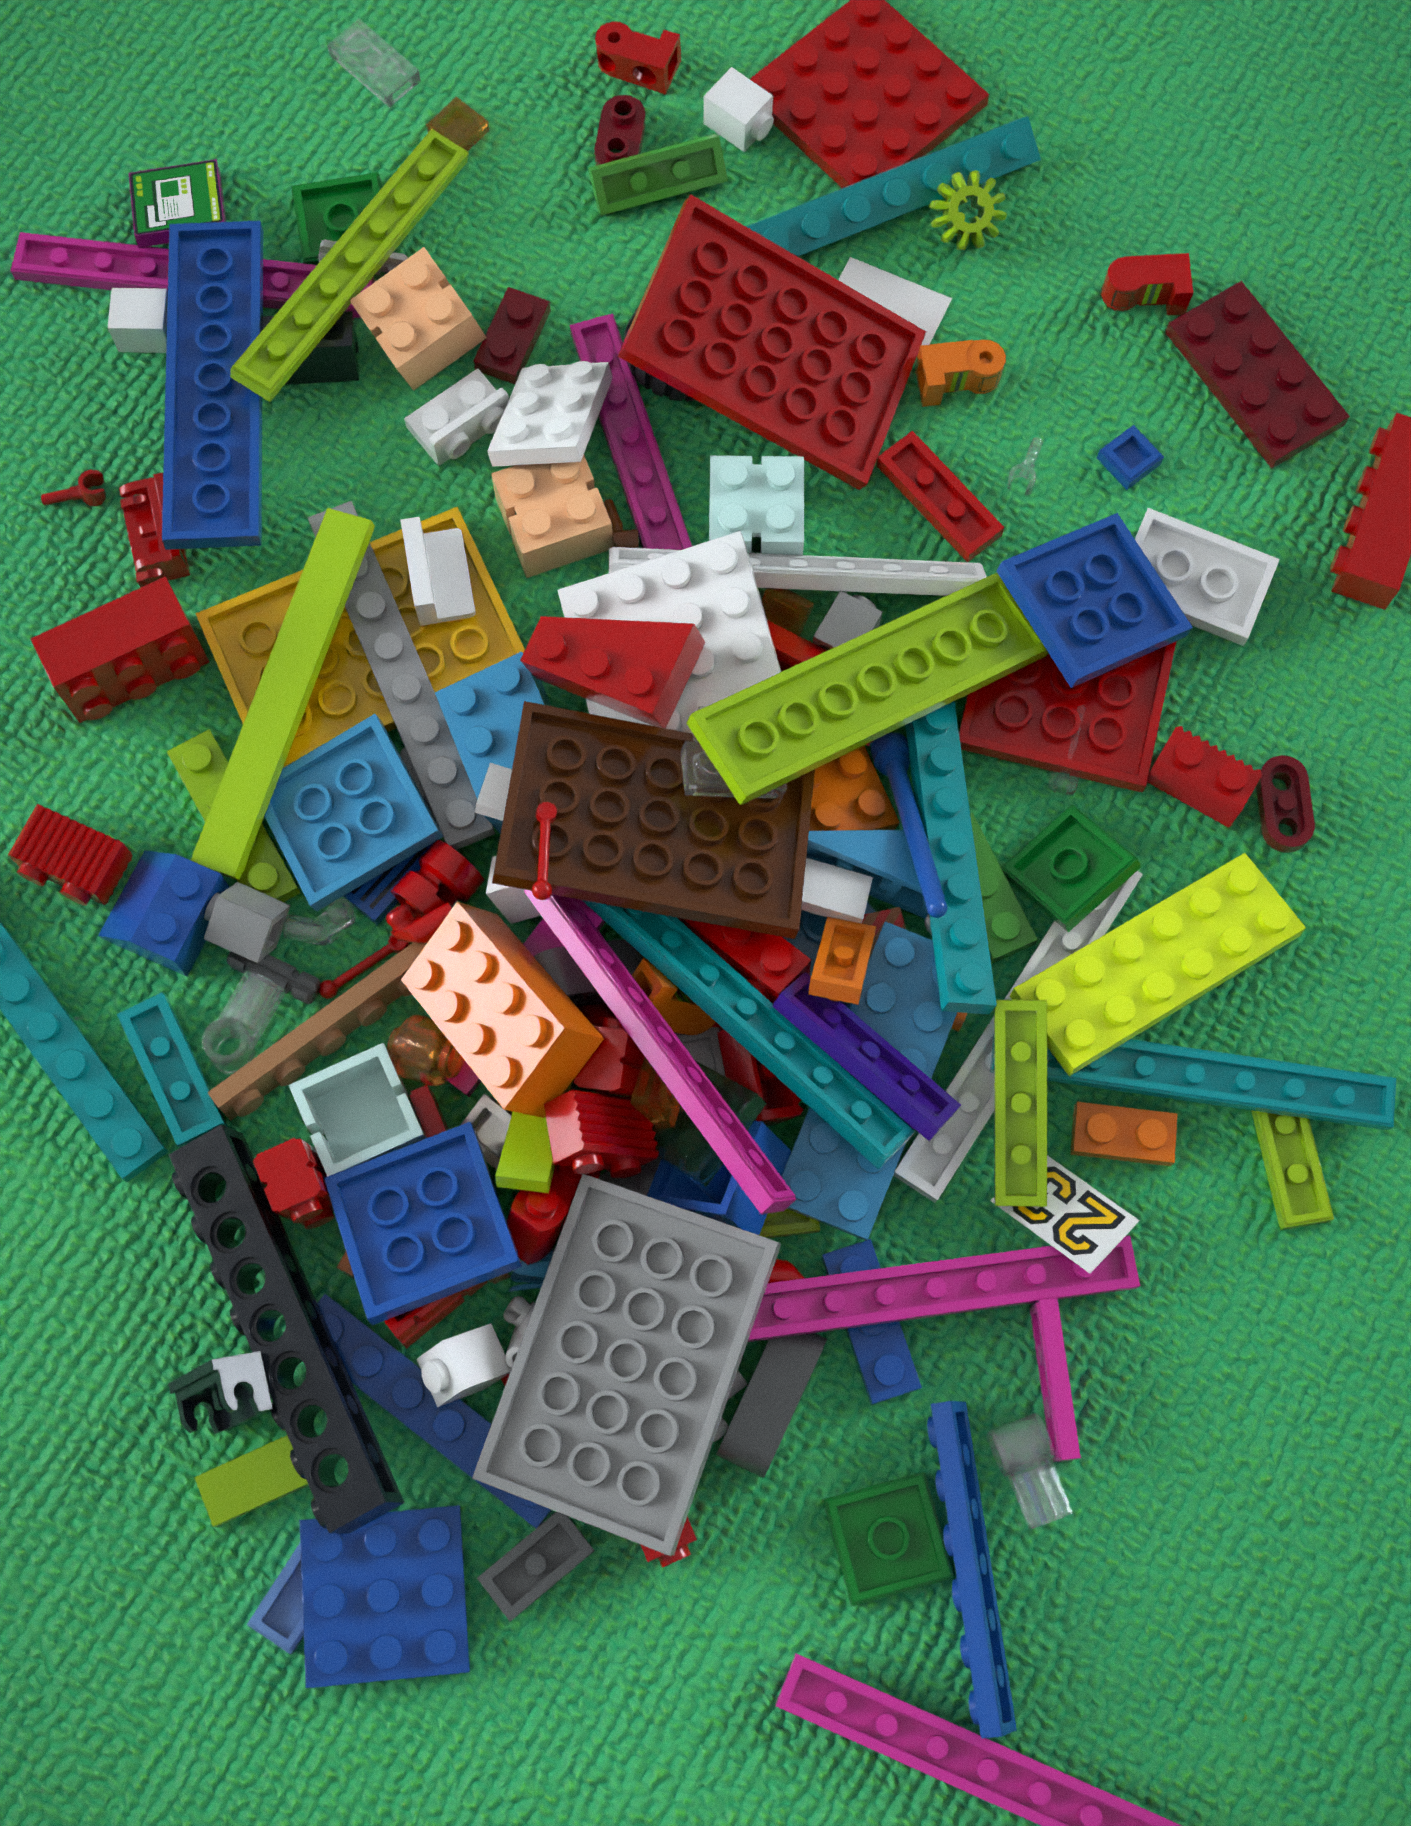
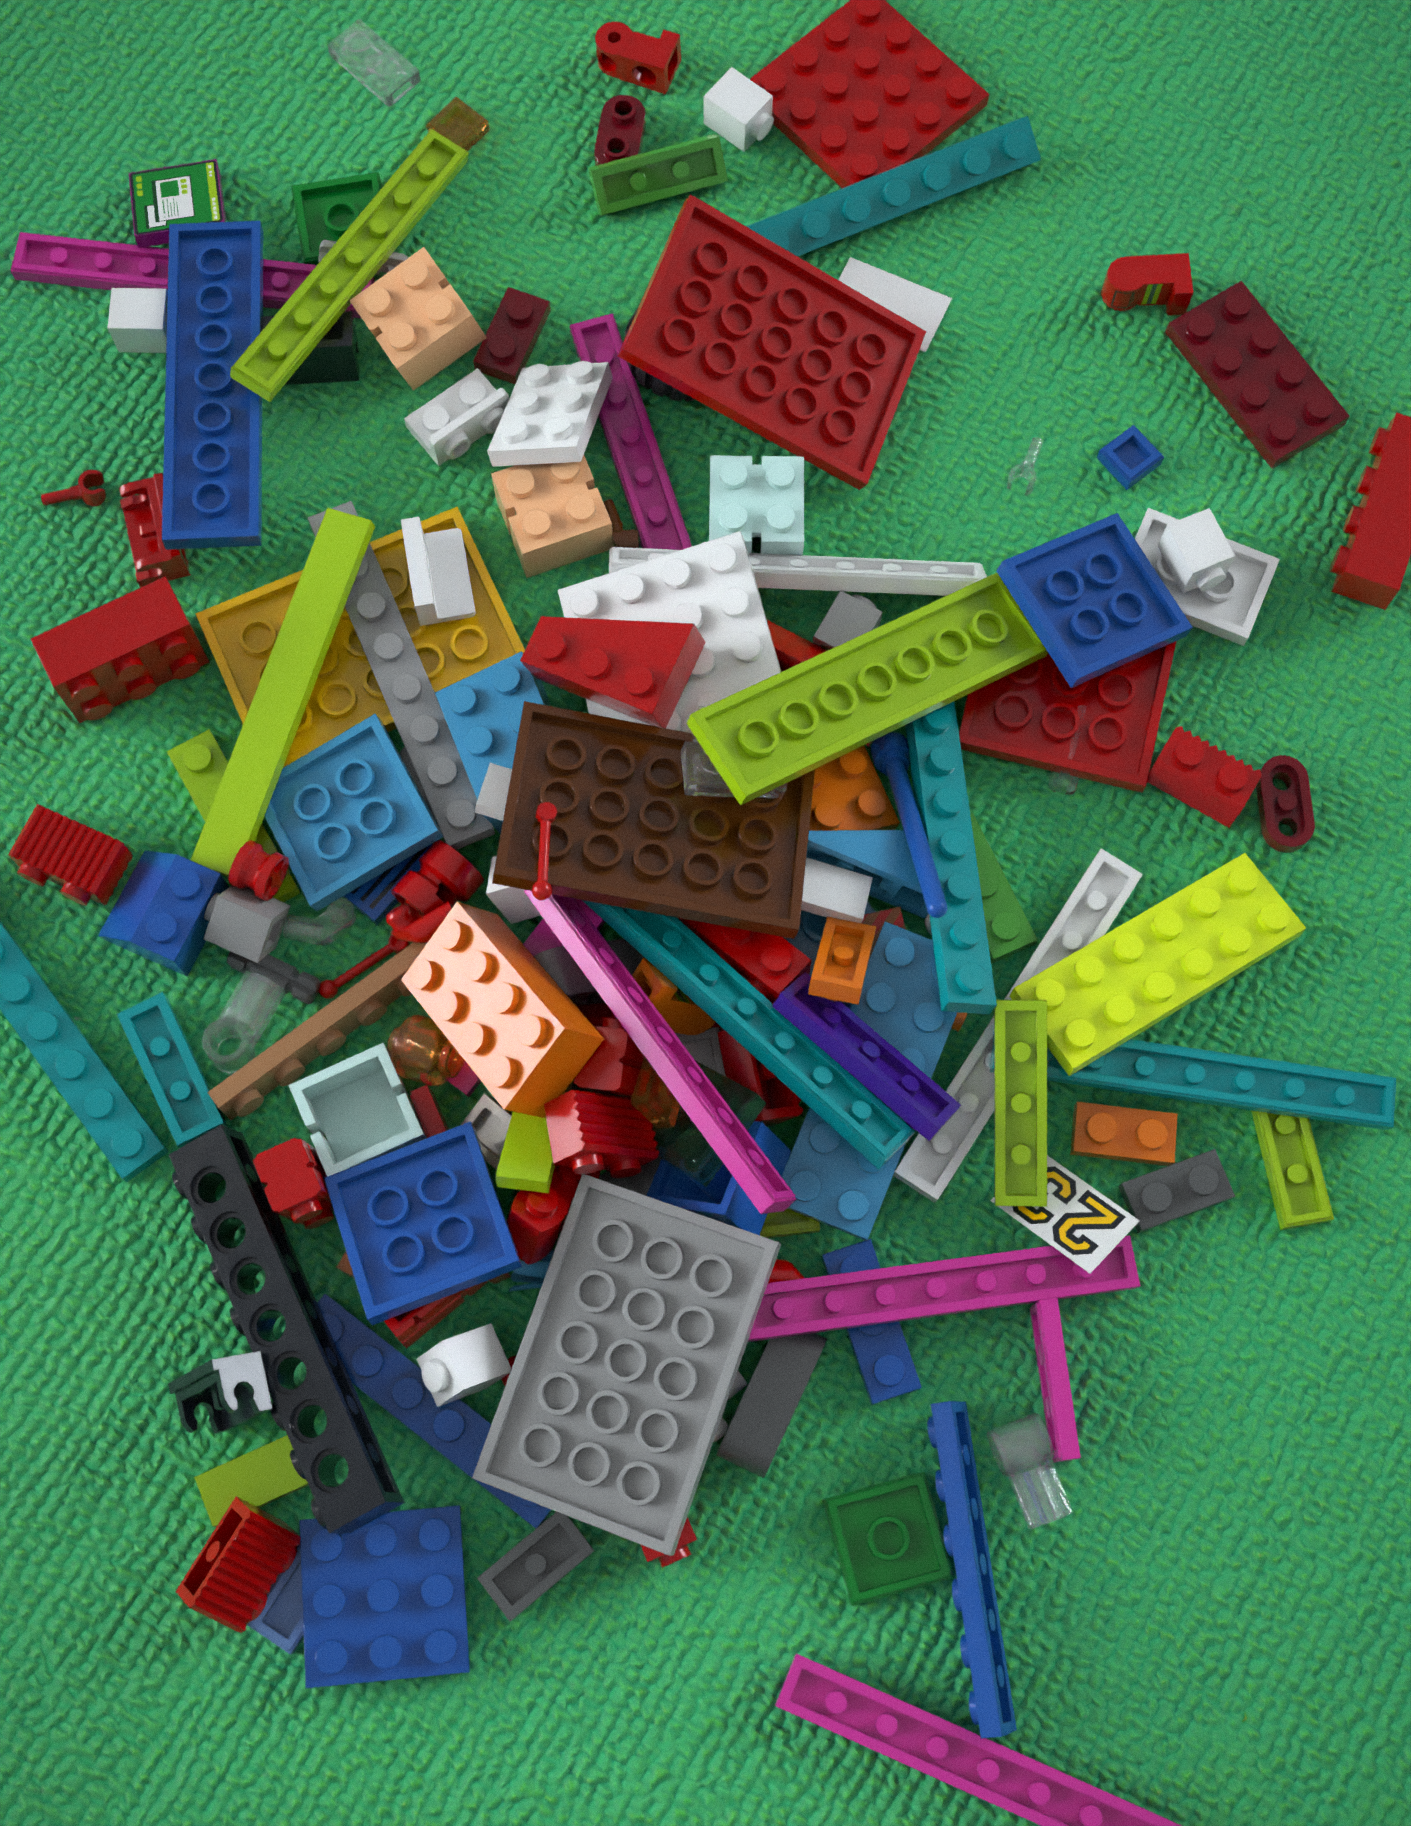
white arm [503,1296,535,1368] -> none
clear orange plate [761,588,815,636] -> none
red plate [876,431,1005,562] -> none
orange leg [915,340,1006,407] -> none
lime gear [930,170,1007,250] -> none
green tile [1001,804,1141,933] -> none
none -> red brick [175,1496,301,1633]
none -> red wheel [228,840,289,901]
none -> dark grey plate [1118,1149,1235,1233]
none -> white brick [1158,508,1235,593]

